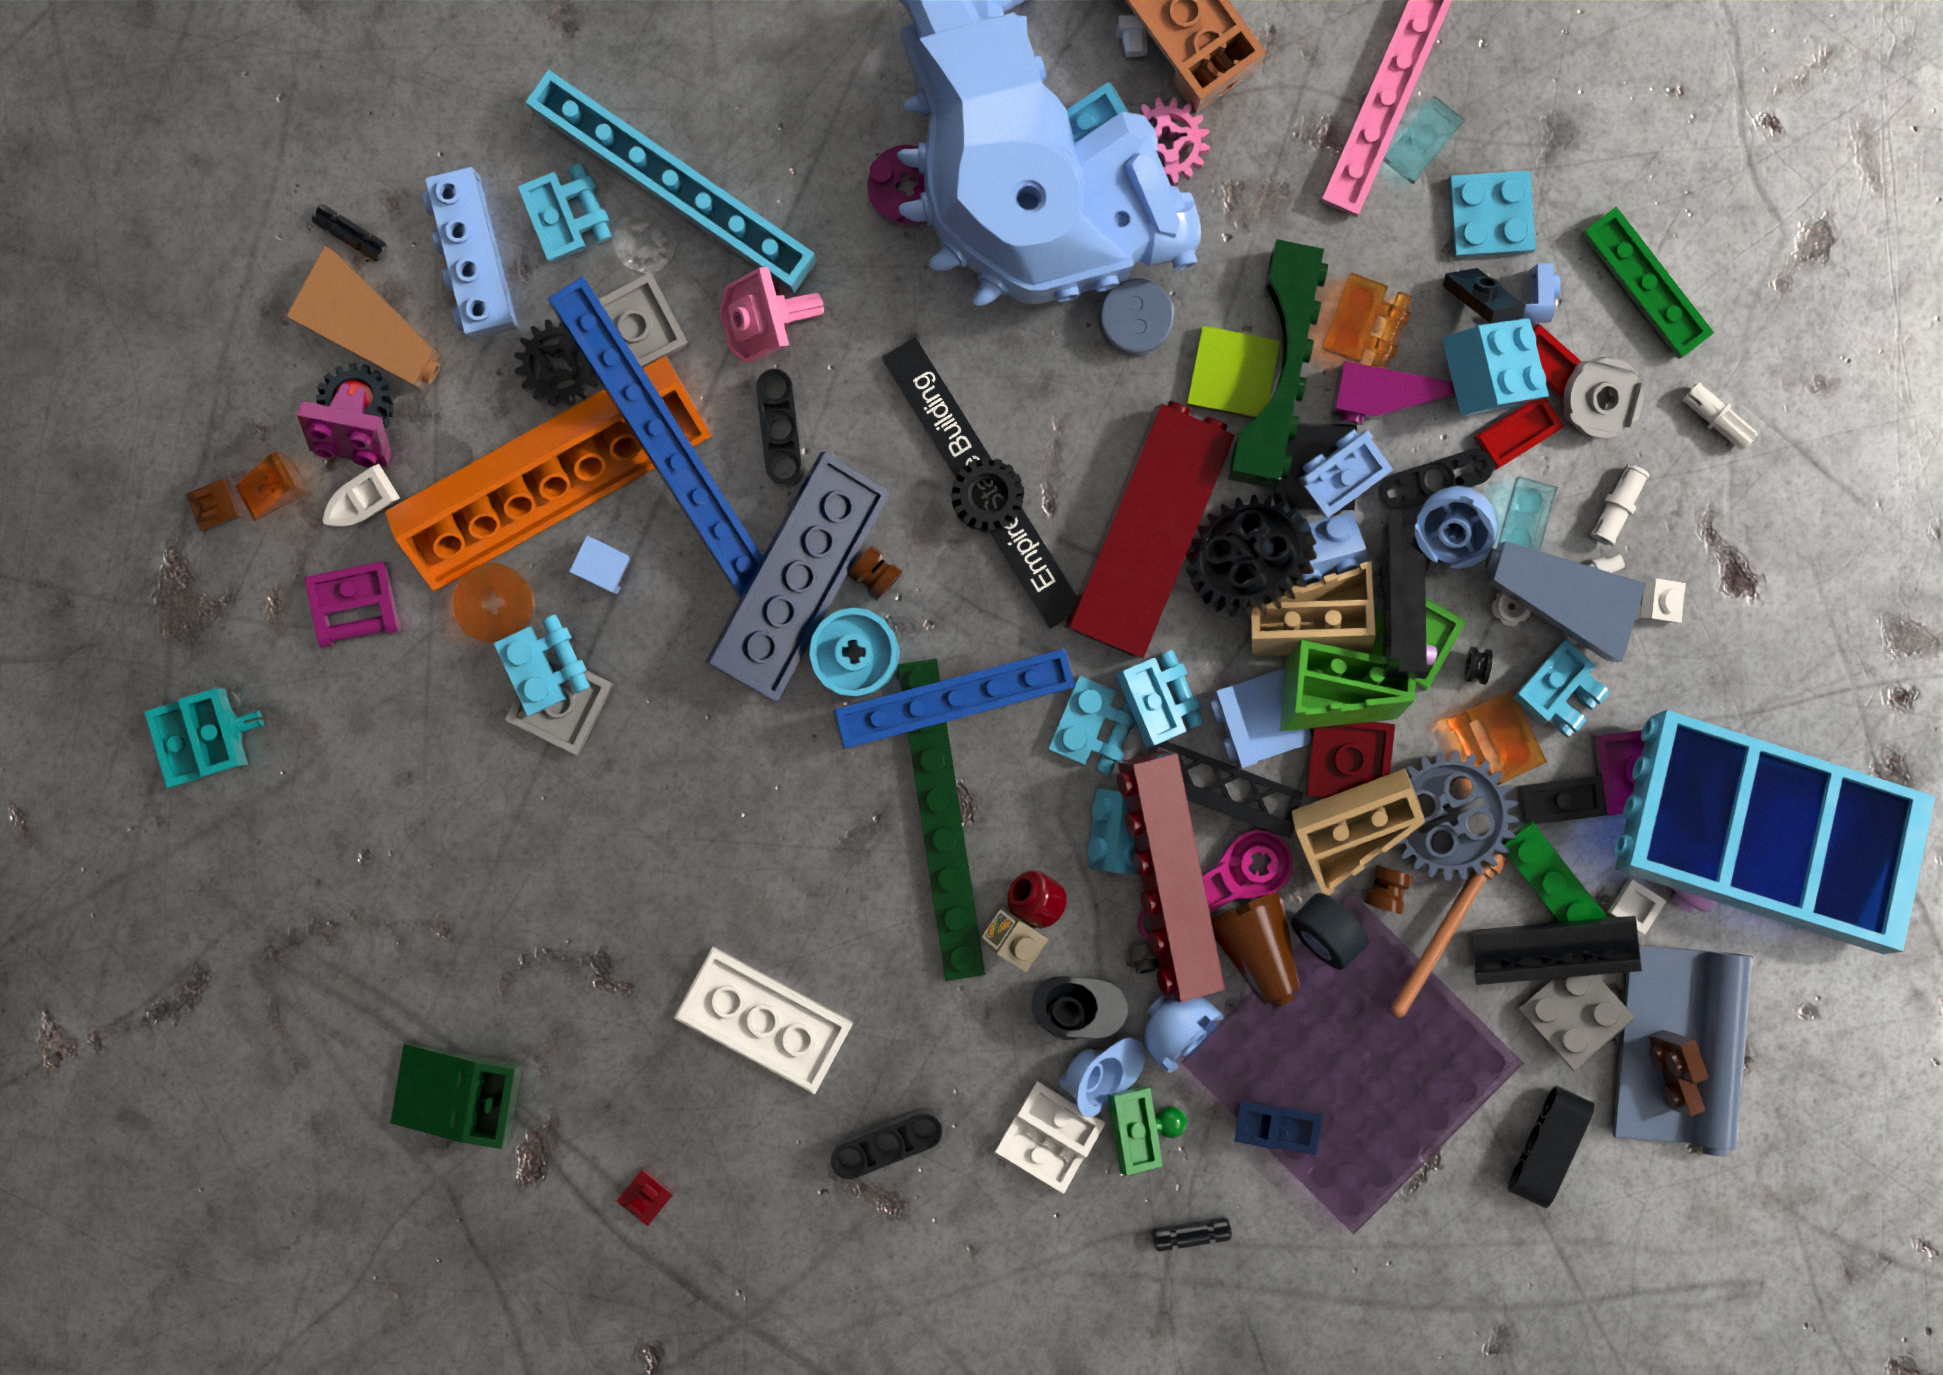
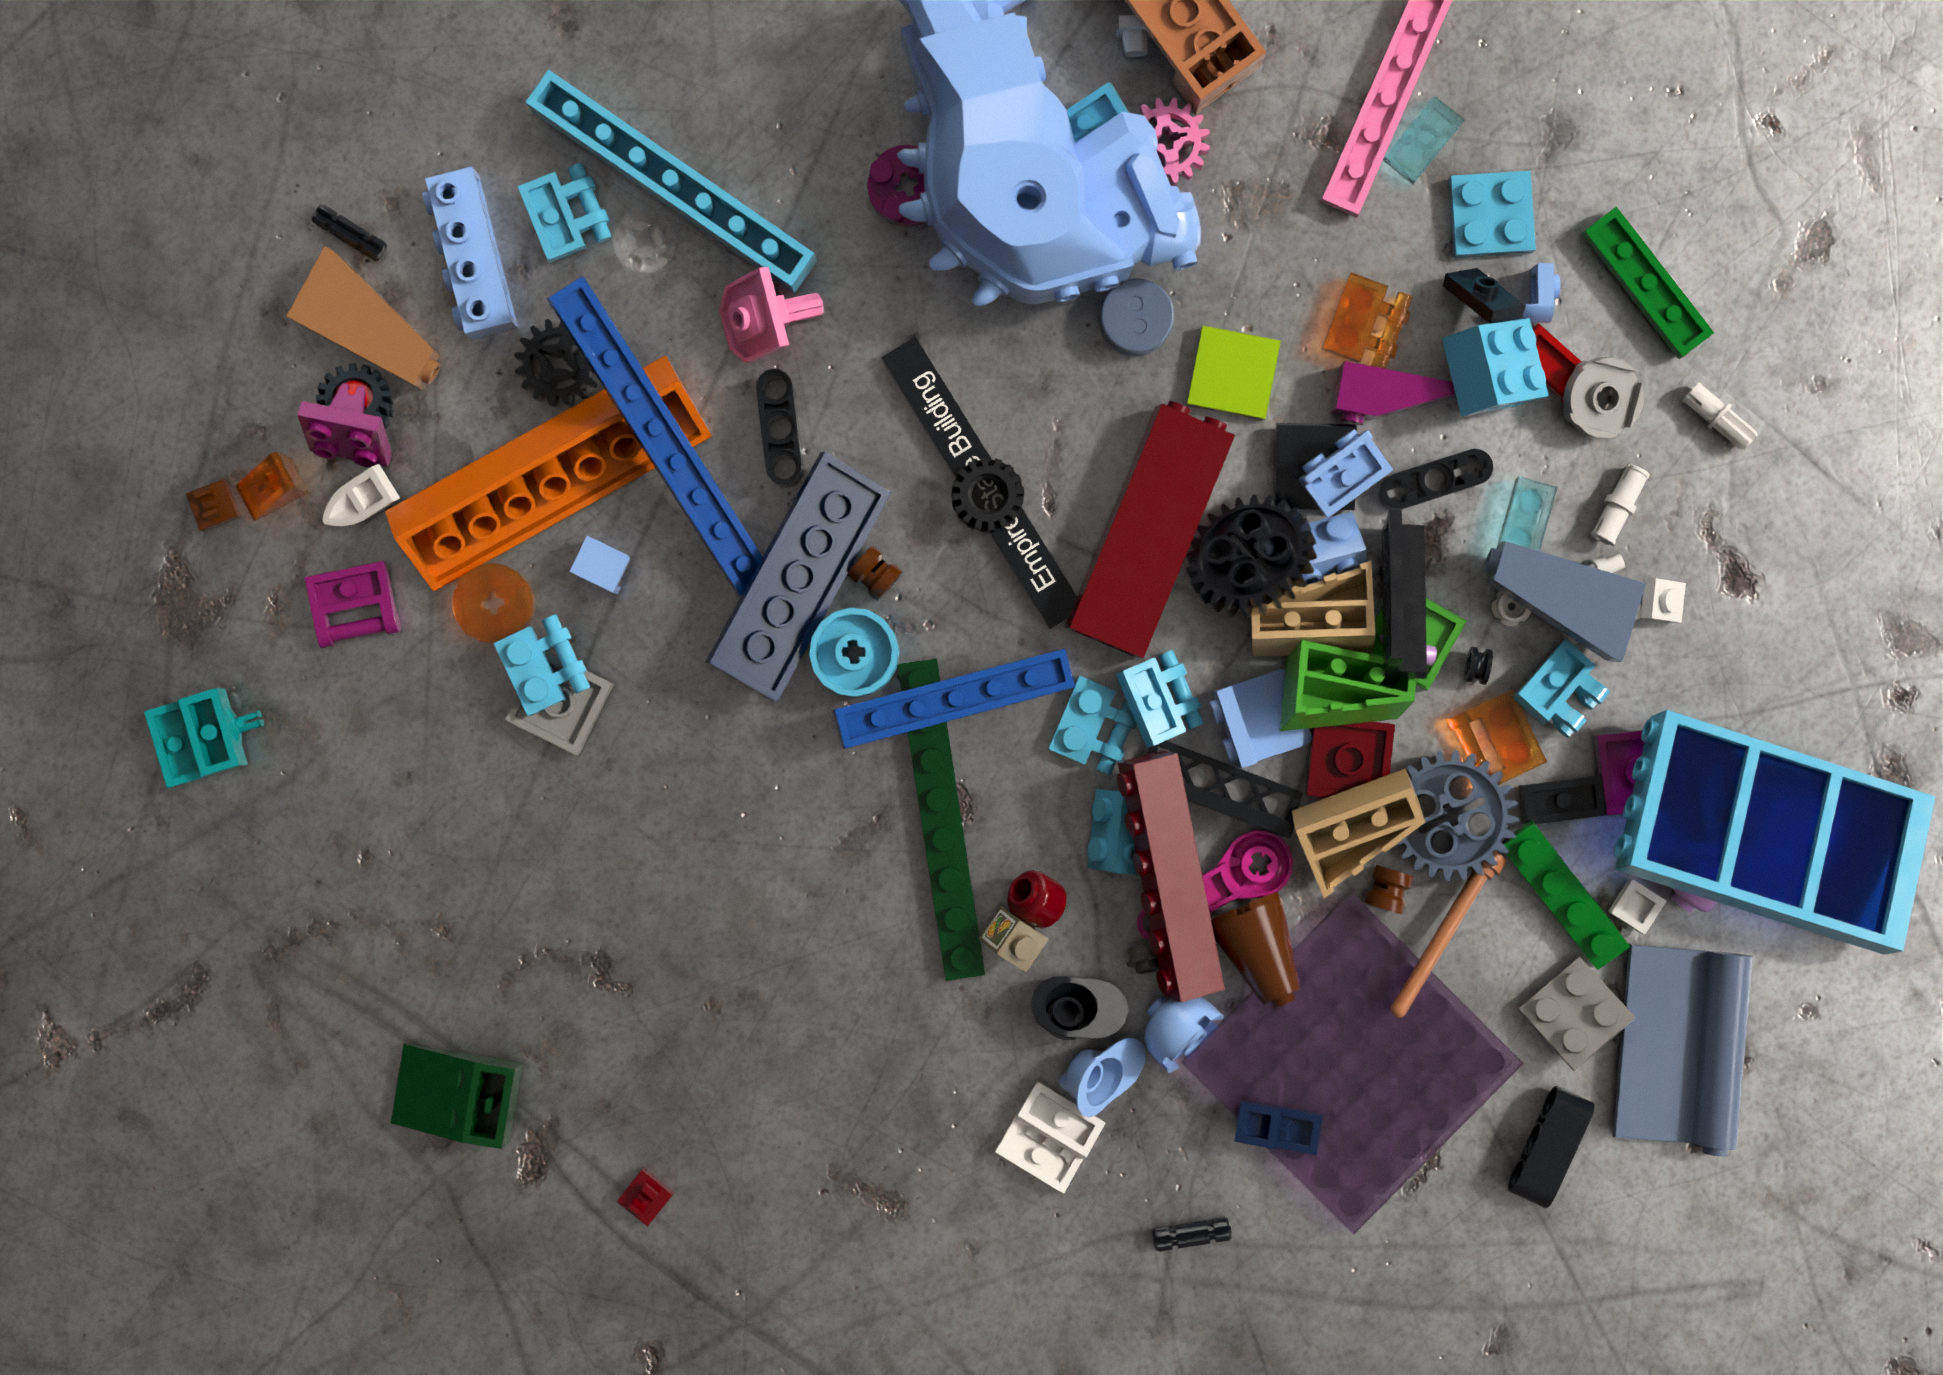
light grey plate [598,272,689,368] -> none
white tile [674,947,853,1094] -> none
black beam [831,1108,943,1180] -> none
plate [1108,1086,1187,1176] -> none
dark green arch [1228,239,1328,489] -> none
black wheel [1291,893,1369,970] -> none
light blue cylinder [1414,486,1498,569] -> none
black fence [1472,915,1642,985] -> none
red tile [1473,397,1564,471] -> none
reddish brown plate [1649,1030,1708,1116] -> none

